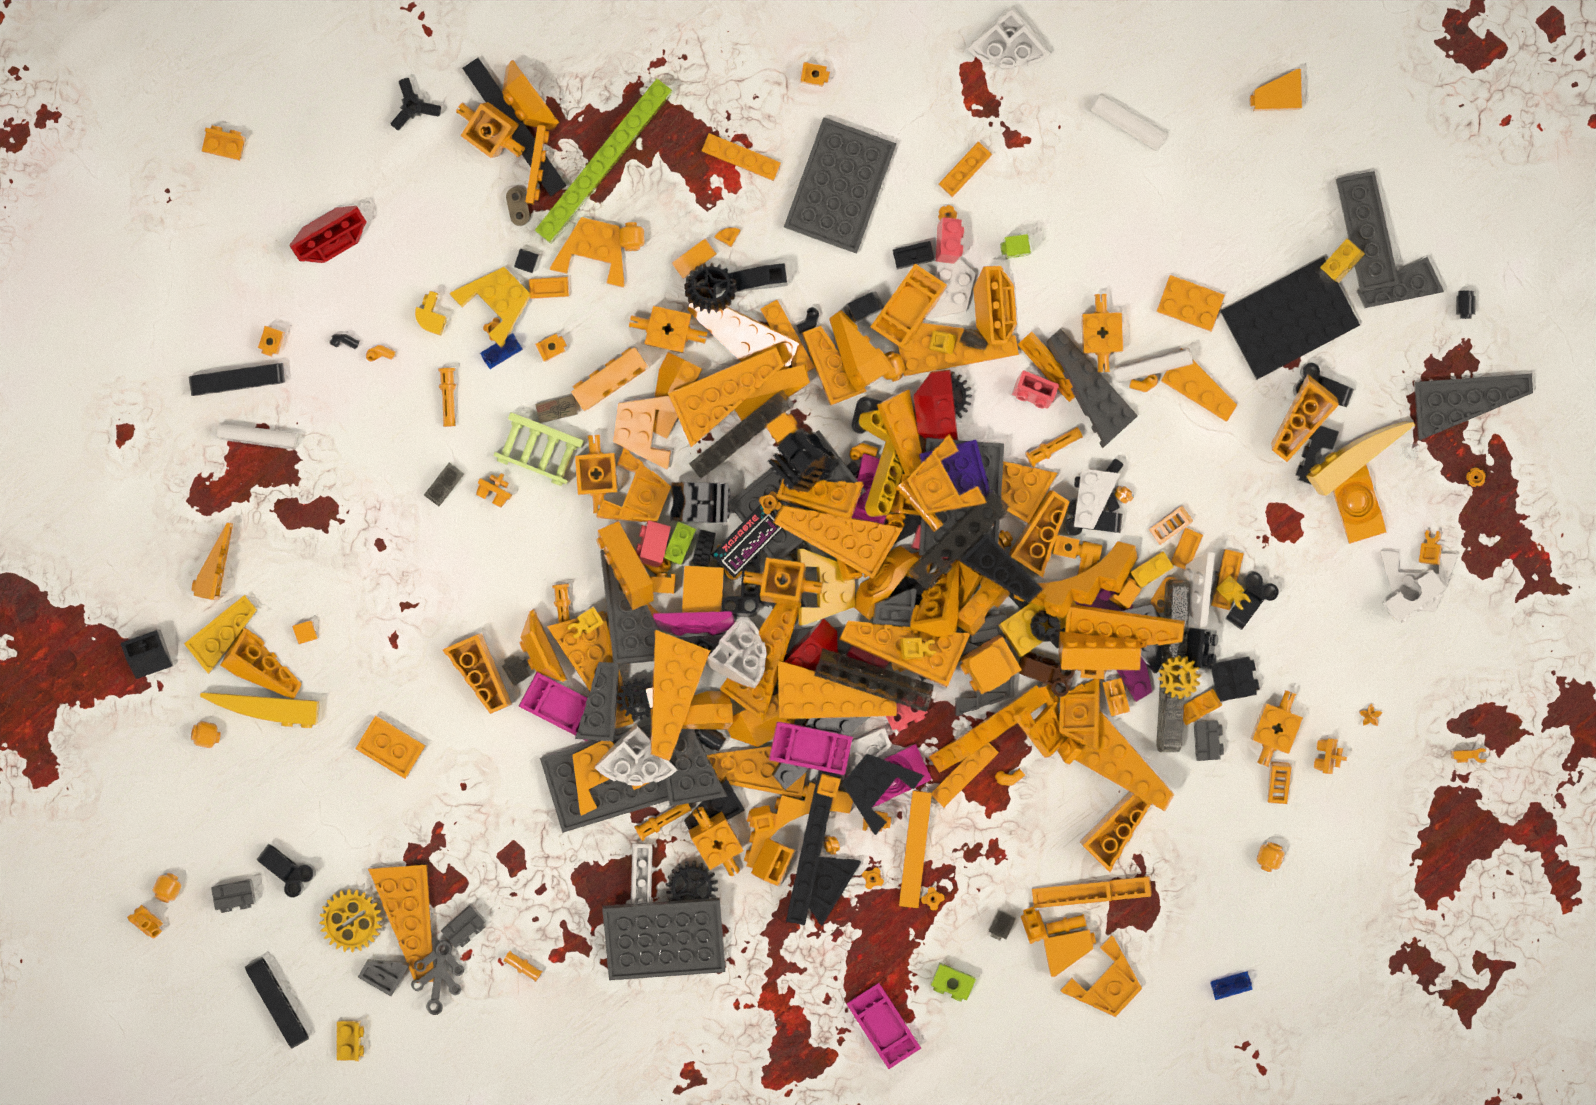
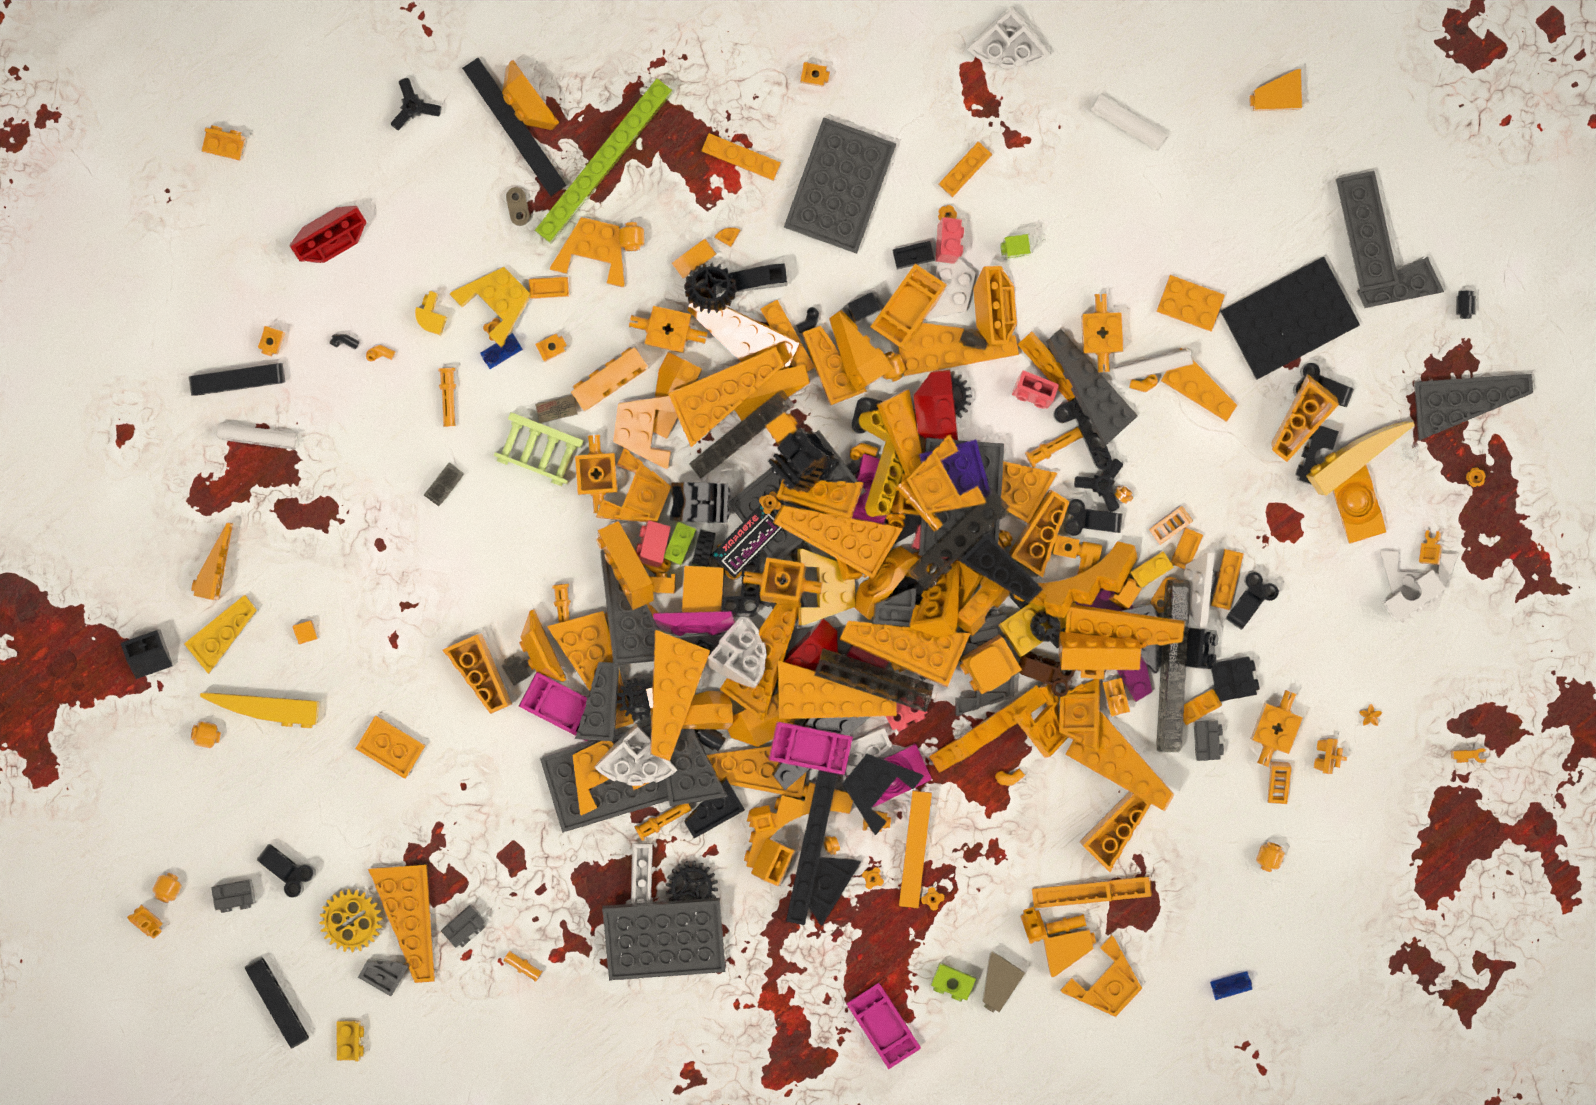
light orange wedge [220,628,302,699] -> none
dark grey plant [411,939,464,1015] -> none
light orange brick [456,102,525,158] -> none
light orange hips [476,473,512,508] -> none
black plate [514,249,539,274] -> none
light orange plate [525,125,549,205] -> none
yellow plate [567,607,604,638] -> none
light orange brick [688,807,744,876] -> none
light orange tile [817,774,841,798] -> none
yellow plate [900,638,936,659] -> none
yellow slope [929,330,956,354] -> none
light orange plate [932,742,999,807] -> none
clear smoke brick [988,909,1016,941] -> none
light orange plate [1057,738,1082,765] -> none
white wing [1073,468,1120,529] -> none
yellow gear [1158,656,1201,699] -> none
yellow plate [1216,576,1251,610] -> none
yellow brick [1320,239,1365,283] -> none
none -> dark tan slope [982,950,1025,1013]
none -> black beam [1053,399,1112,470]

